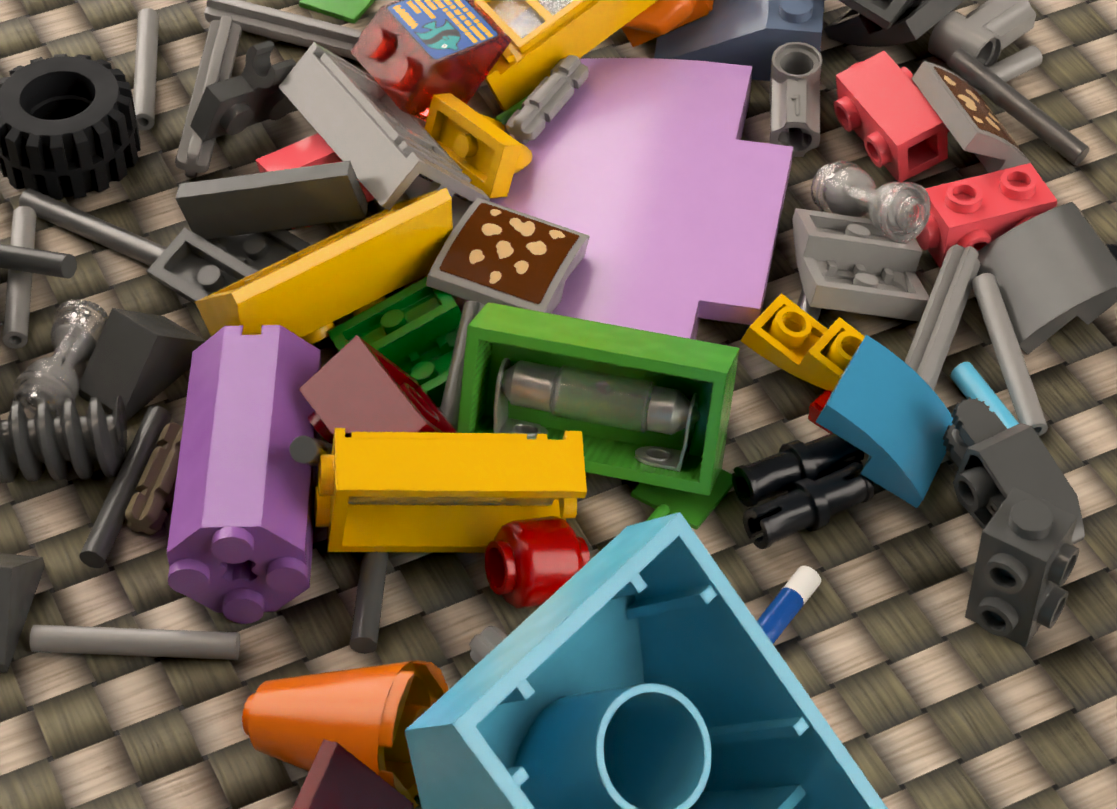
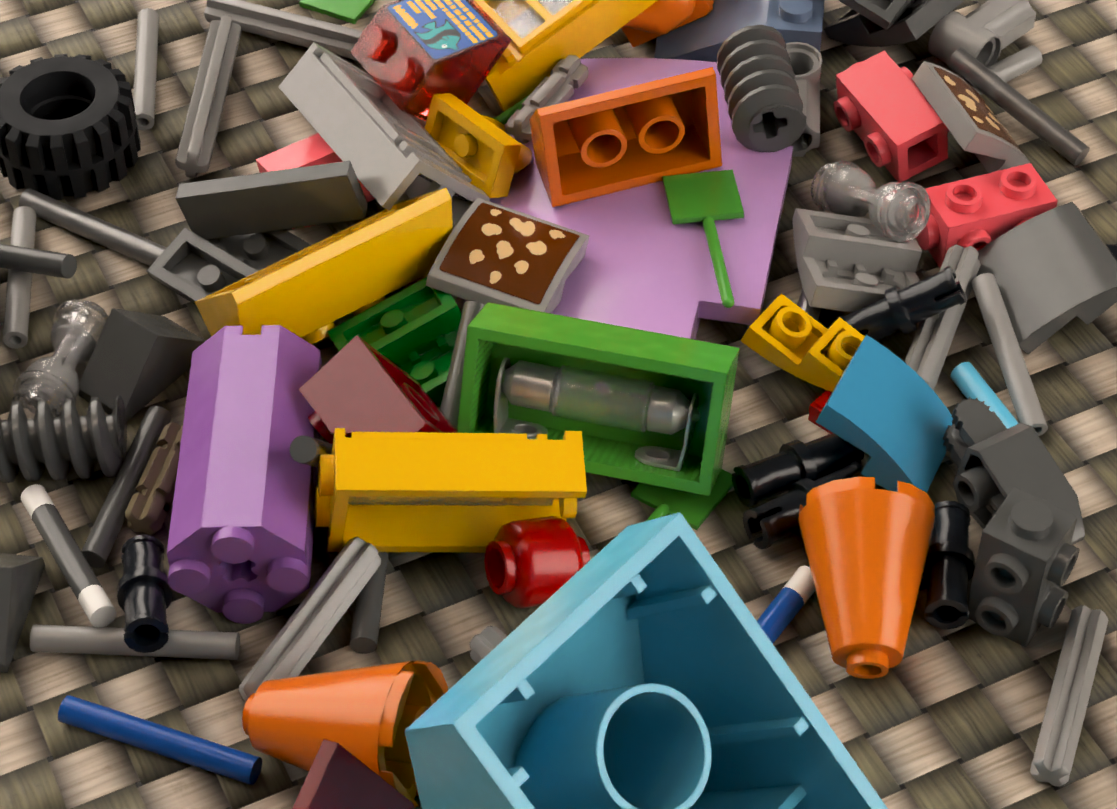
dark grey plate [190,40,297,142] -> none
none -> dark grey bar [21,484,117,628]
none -> blue bar [58,695,262,785]
none -> black pin [117,535,172,653]
none -> light grey axle [239,537,381,702]
none -> orange slope [529,67,722,208]
none -> bright green piece [663,170,744,308]
none -> dark grey piece [717,25,807,152]
none -> orange cone [798,477,935,679]
none -> black pin [836,266,967,341]
none -> black pin [923,500,975,629]
none -> light grey axle [1030,605,1108,787]

